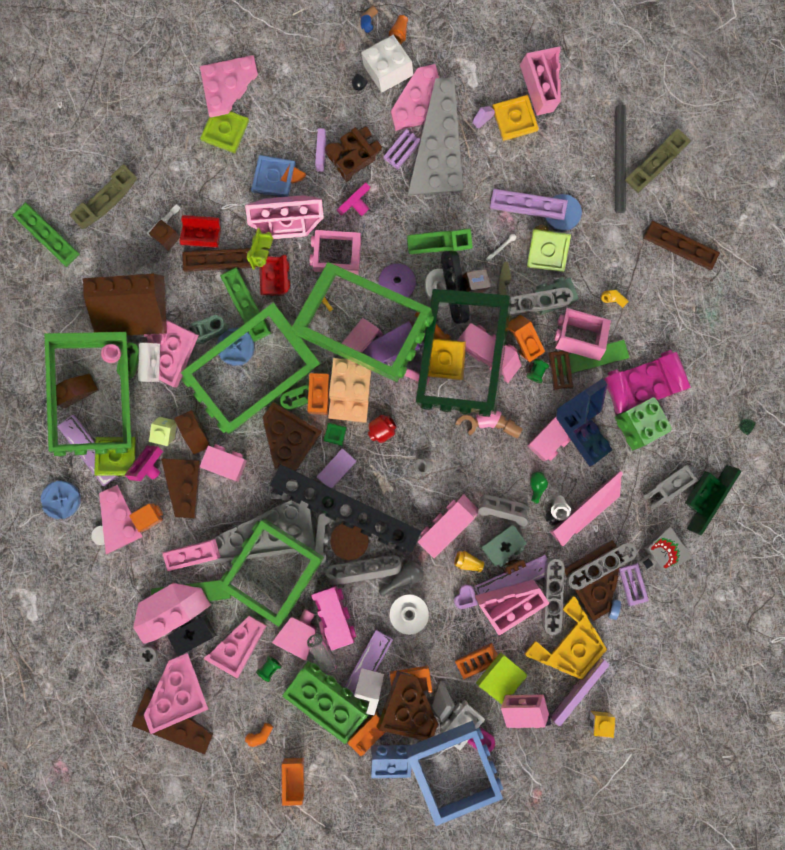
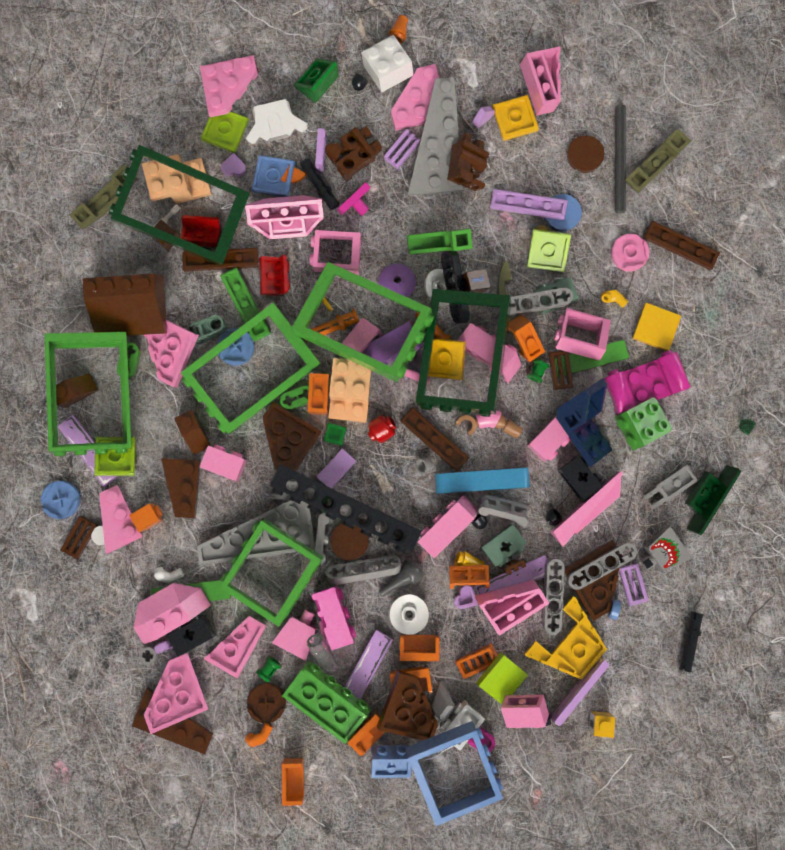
bright green tile [13,202,80,267] -> none
bright pink plate [101,344,121,363] -> none
dark pink tile [125,445,163,481] -> none
white panel [138,343,160,382] -> none
yellowish green brick [149,417,177,446] -> none
bright pink tile [162,539,221,571] -> none
lime hinge [247,228,273,270] -> none
white panel [354,668,384,715] -> none
blue arm [360,5,378,33] -> none
white hinge [486,234,516,262] -> none
green animal [530,472,548,504] -> none
white cone [551,495,571,520] -> none
none -> reddish brown tile [60,516,98,560]
none -> dark green window [108,145,250,266]
none -> light nougat bracket [142,154,212,204]
none -> white arm [154,567,184,584]
none -> lavender tile [154,640,173,654]
none -> lavender tile [221,153,246,177]
none -> white slope [246,99,308,145]
none -> reddish brown tile [247,682,286,723]
none -> green slope [294,58,339,104]
none -> black pin [300,158,340,211]
none -> orange pin [306,308,359,343]
none -> reddish brown tile [400,407,469,472]
none -> orange panel [400,634,440,661]
none -> dark azure beam [435,468,530,494]
none -> reddish brown hips [447,133,489,191]
none -> orange hinge [449,565,490,589]
none -> black hinge [471,514,487,529]
none -> black brick [557,456,603,501]
none -> reddish brown tile [567,135,605,173]
none -> bright pink tile [611,234,649,271]
none -> yellow tile [632,303,681,351]
none -> black pin [679,611,704,672]

